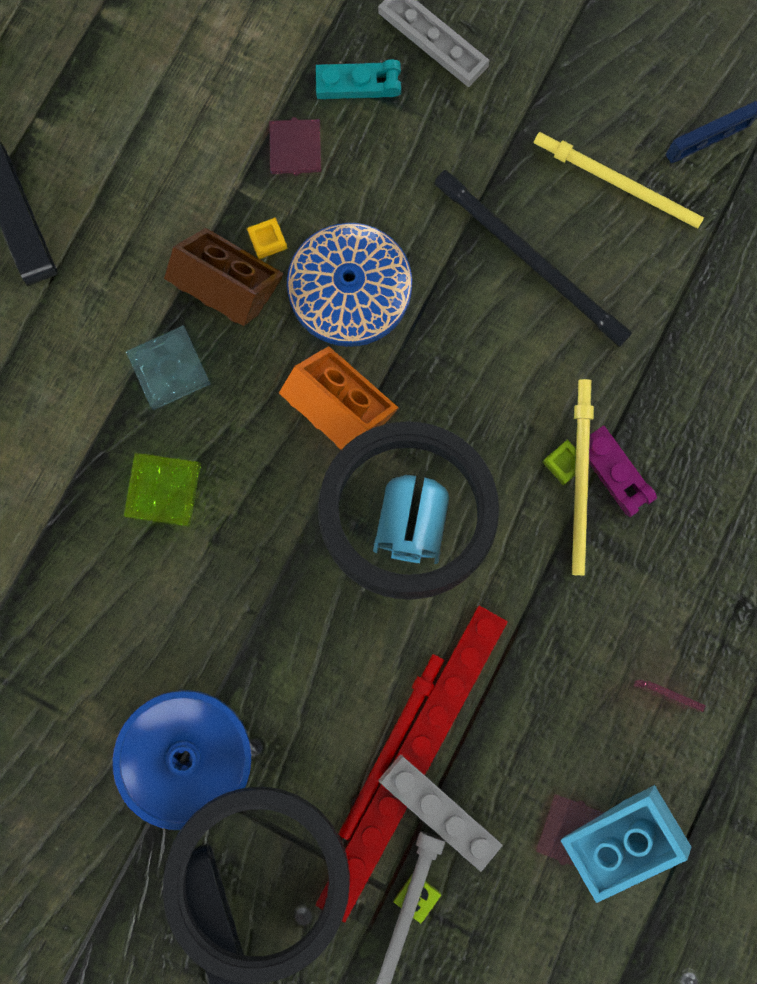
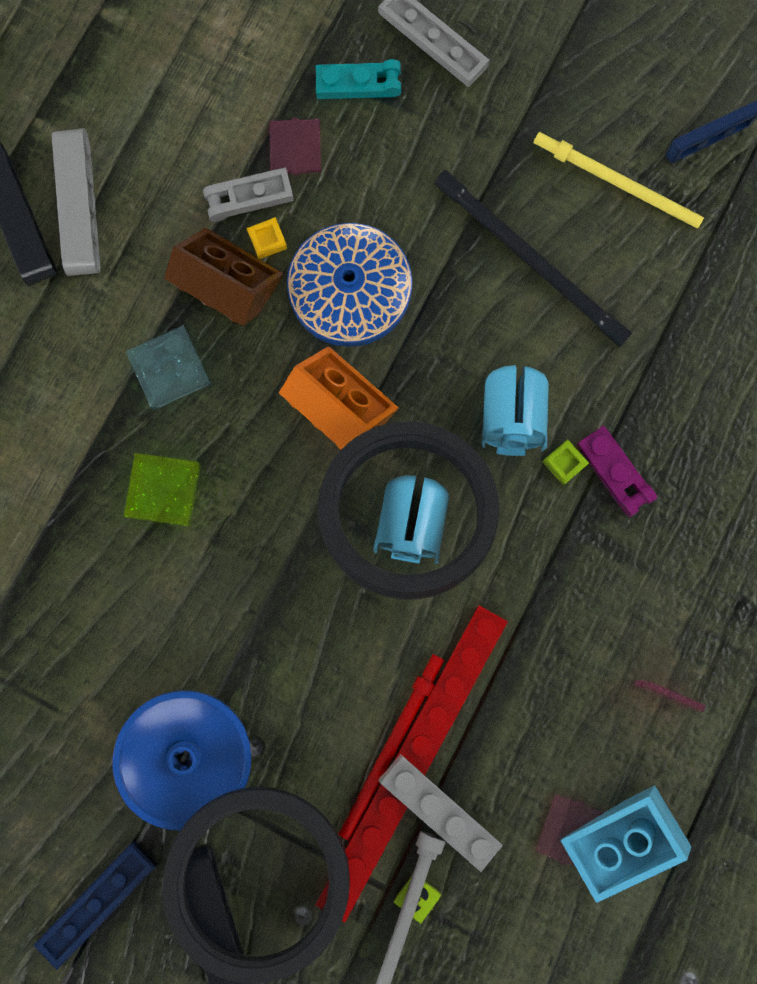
light yellow bar [572,379,594,576] -> none
none -> dark blue tile [34,841,158,970]
none -> light grey beam [52,128,101,277]
none -> light grey plate [203,167,294,222]
none -> medium azure cylinder [482,365,549,456]

